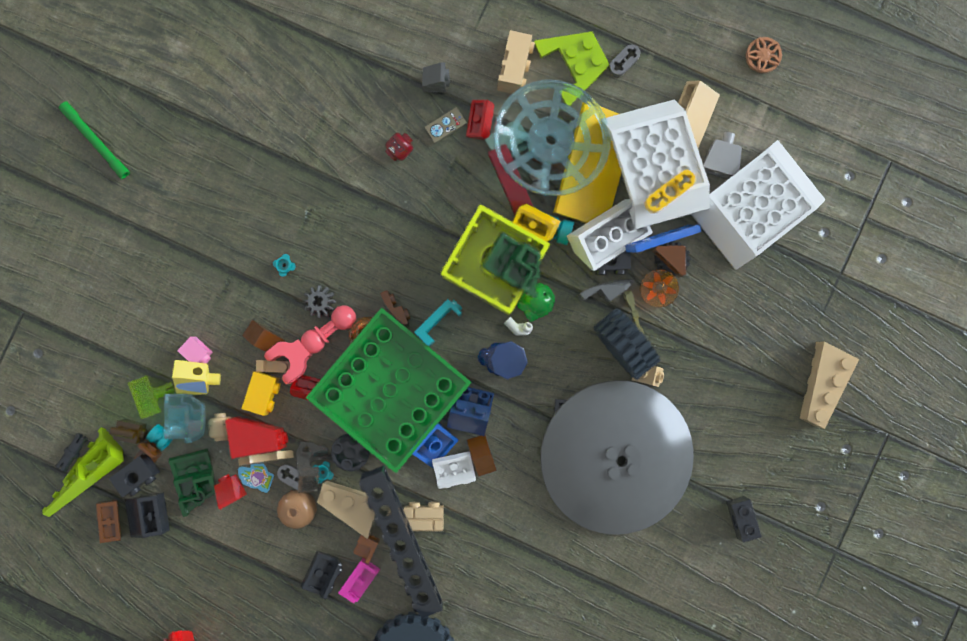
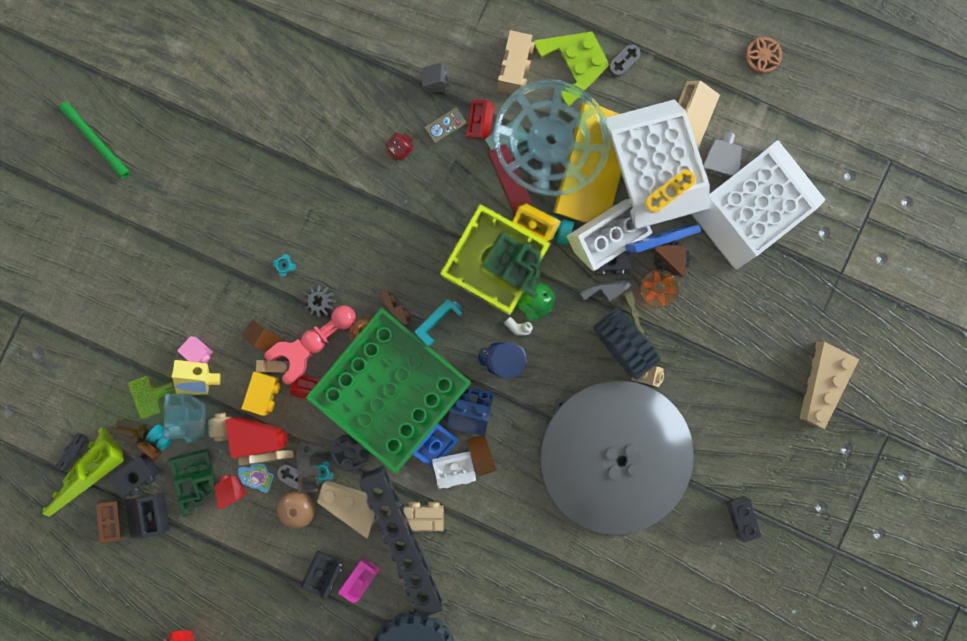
dark orange panel [353,535,380,564] -> none

